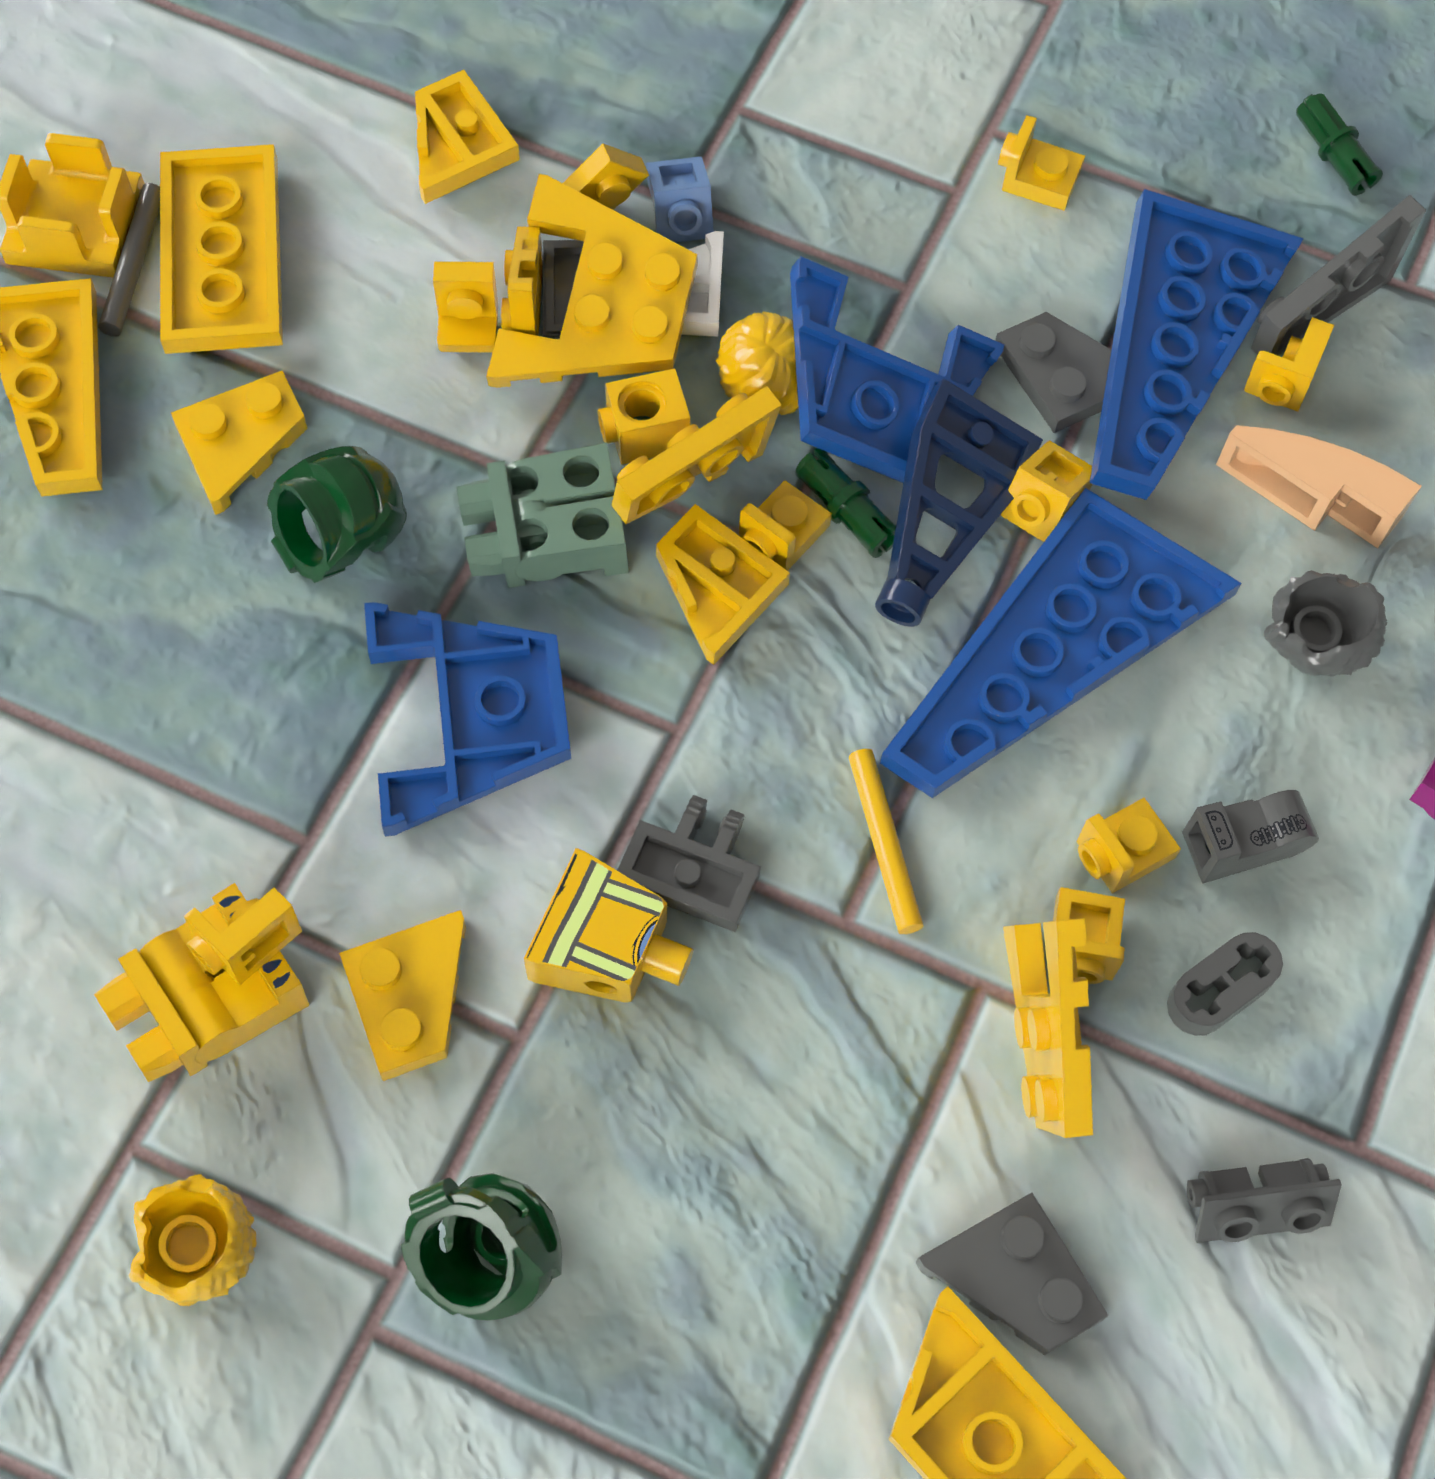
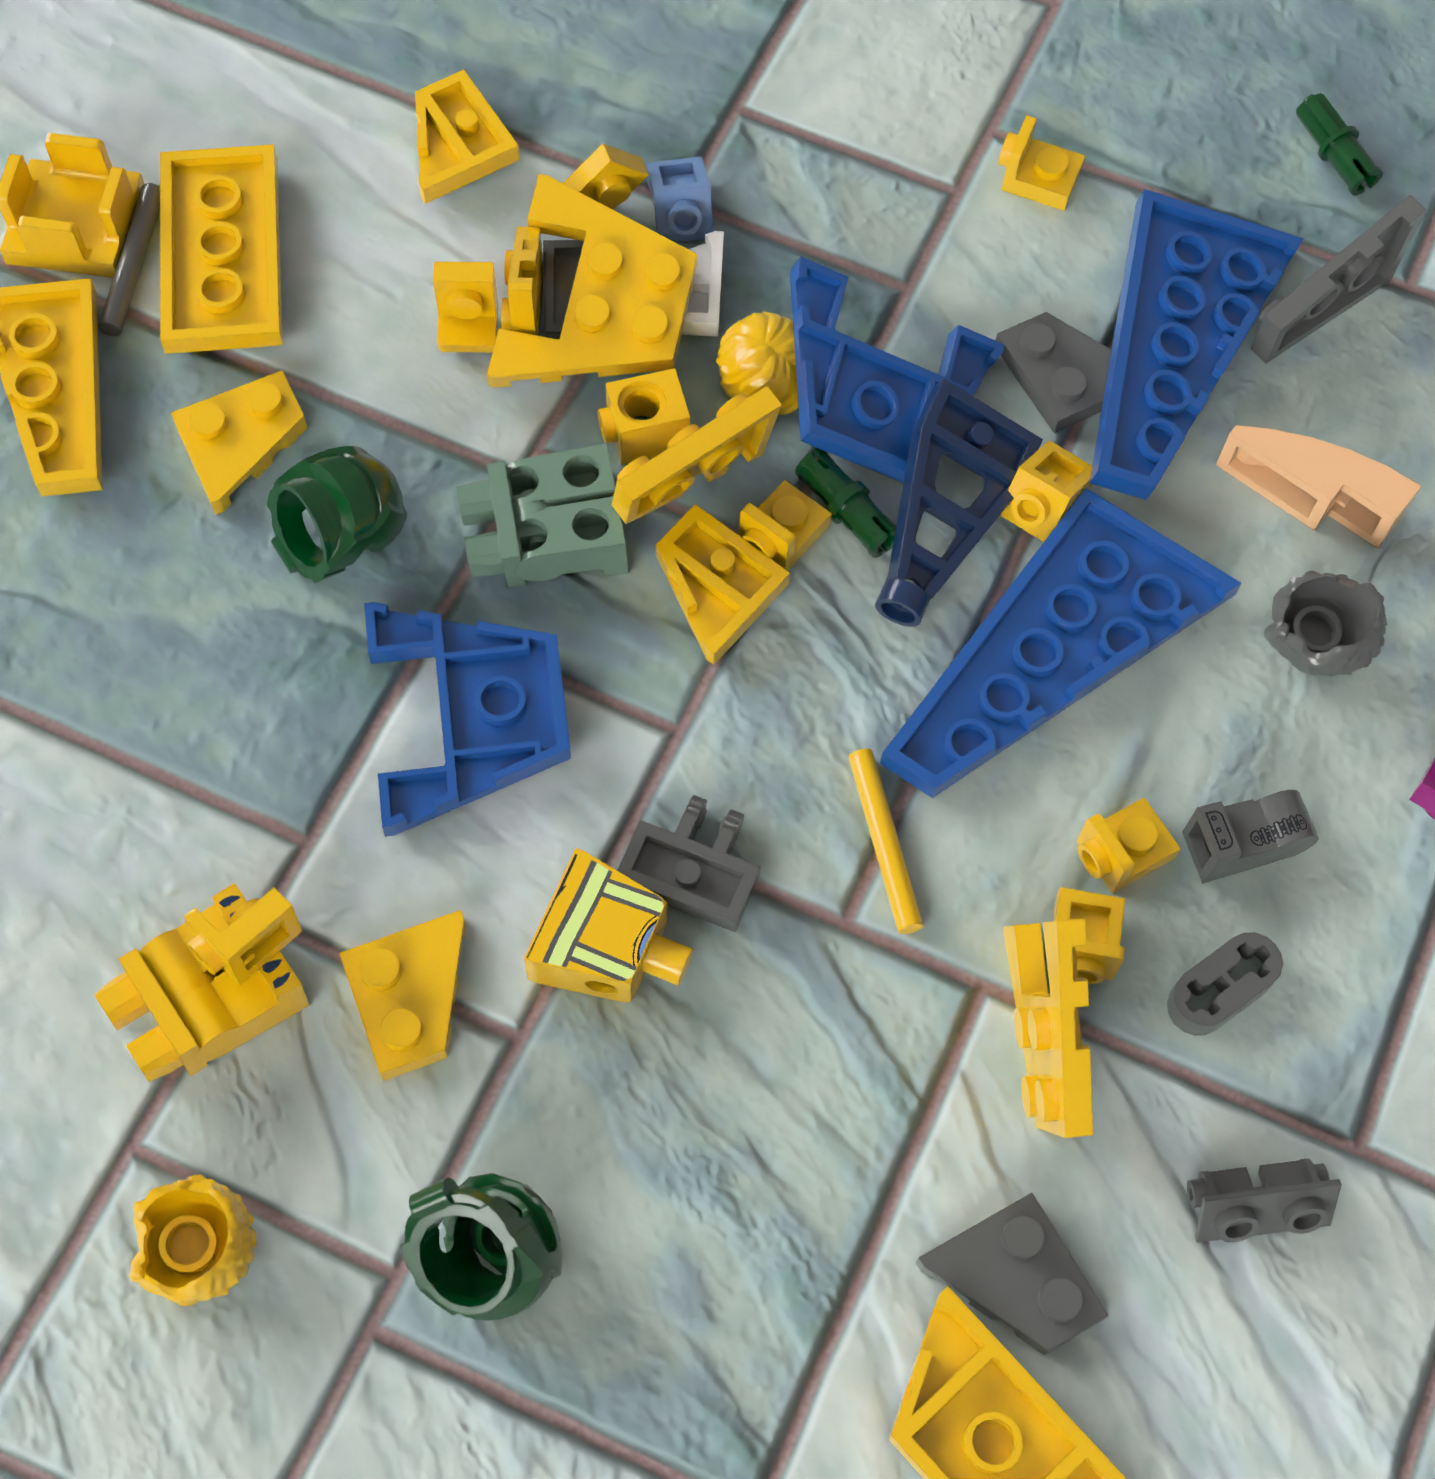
yellow bracket [1244,317,1334,412] -> none

